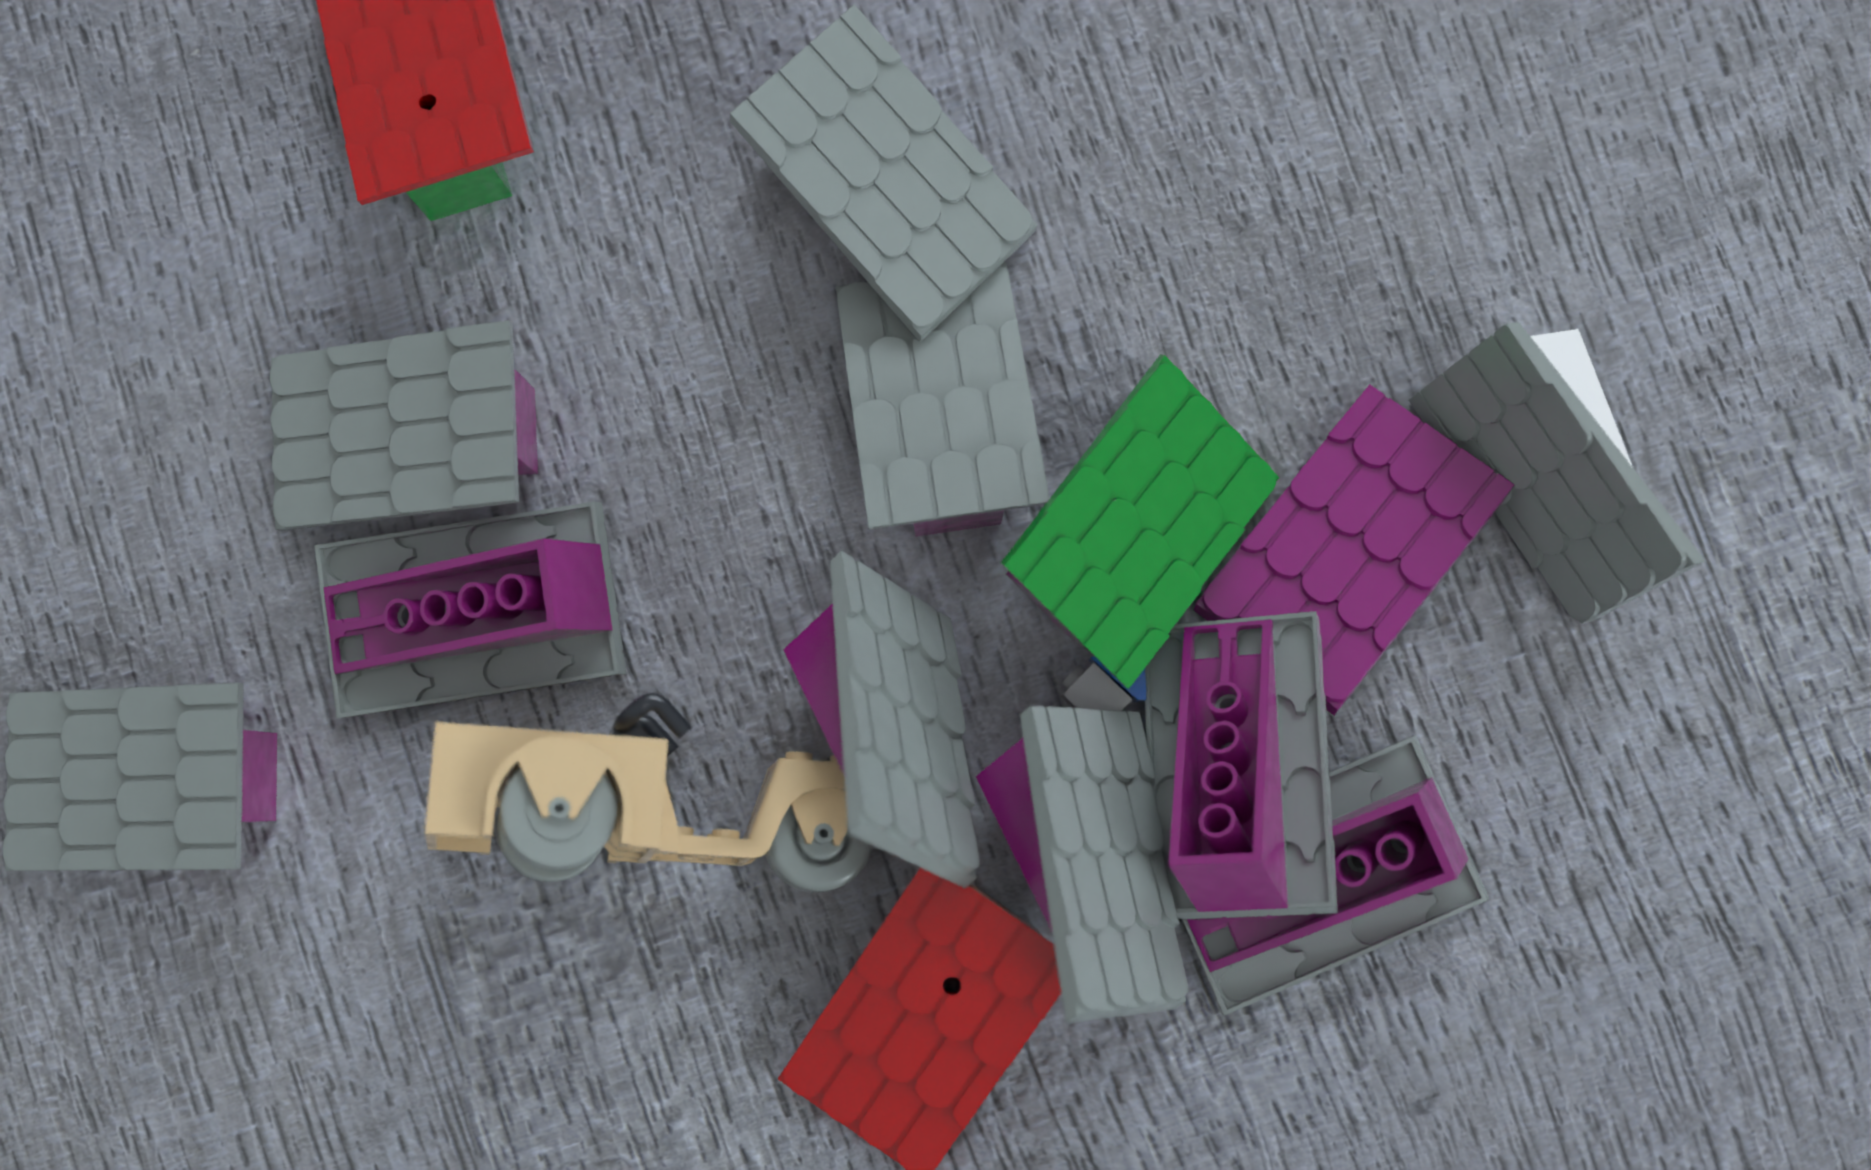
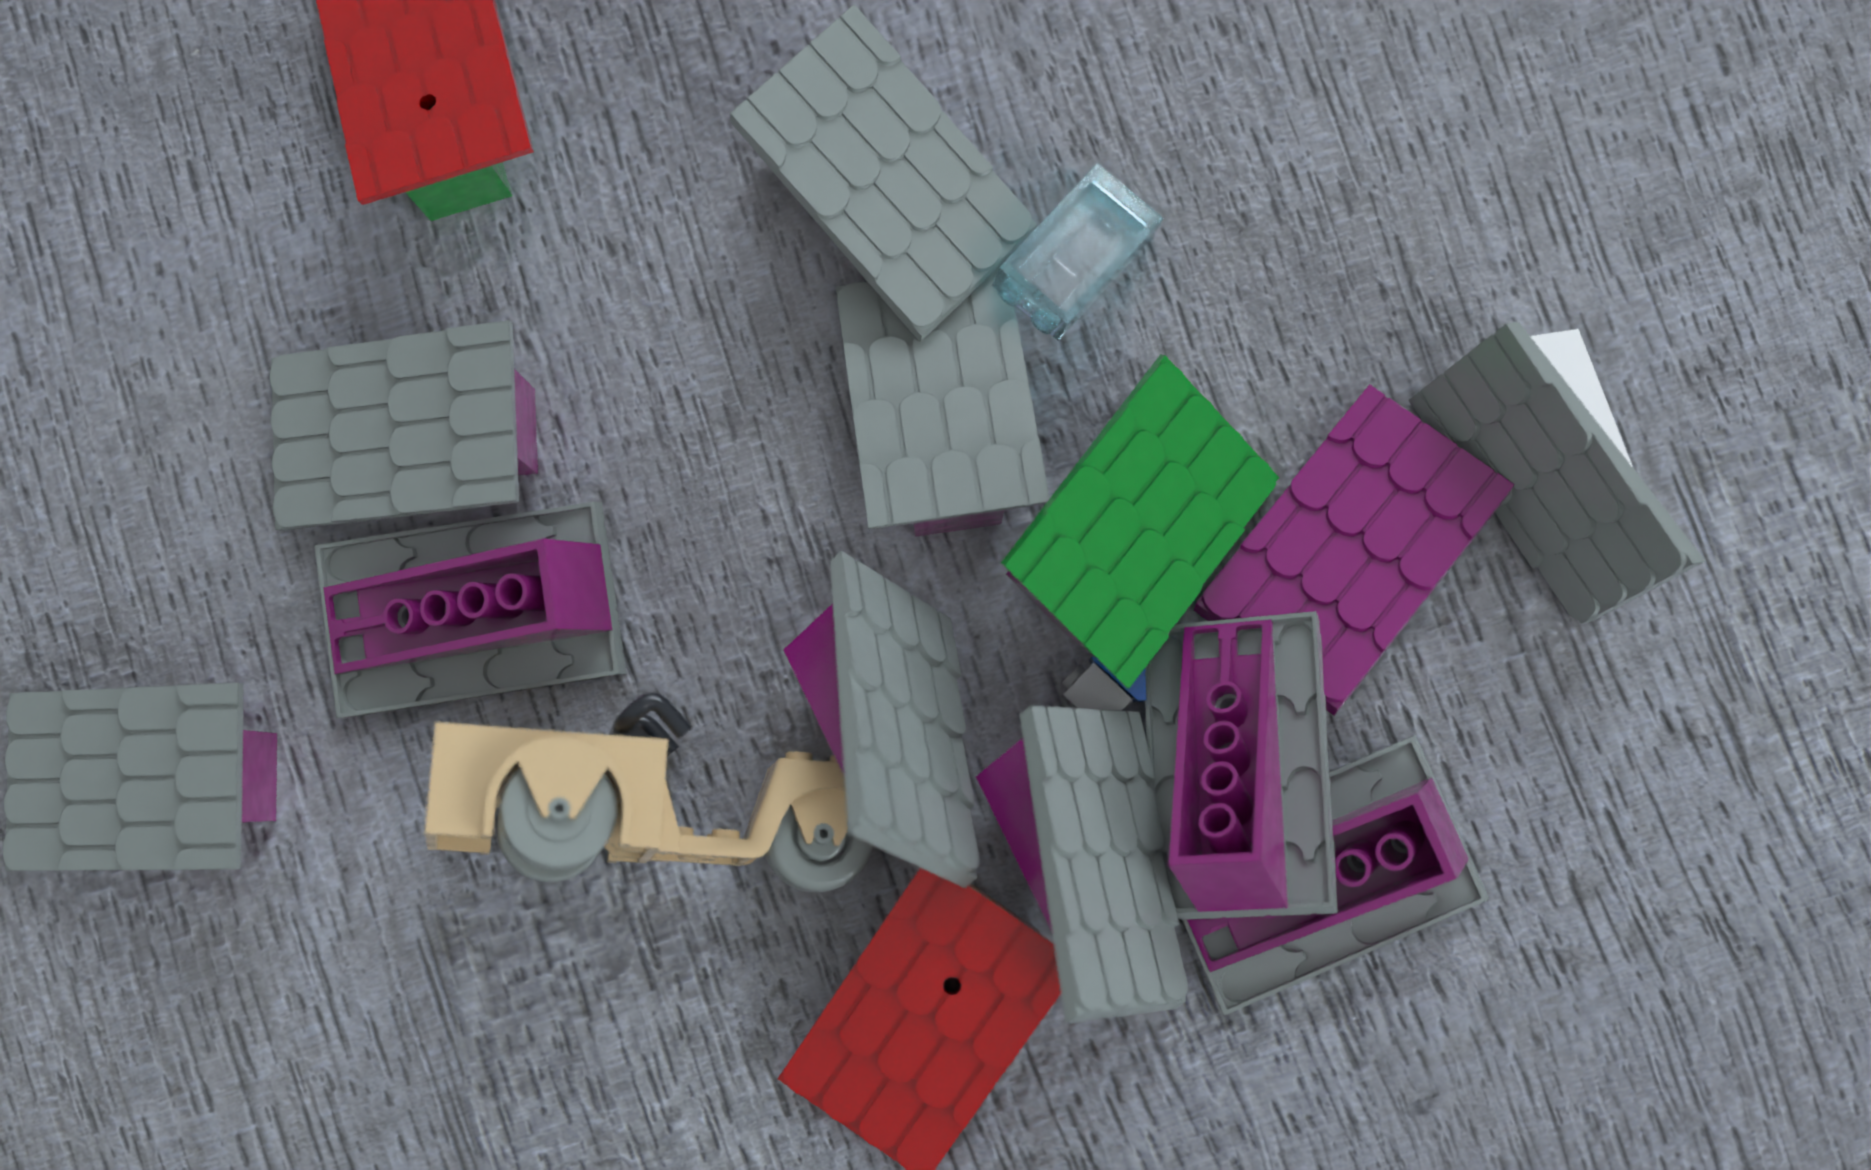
none -> piece [992,163,1164,341]

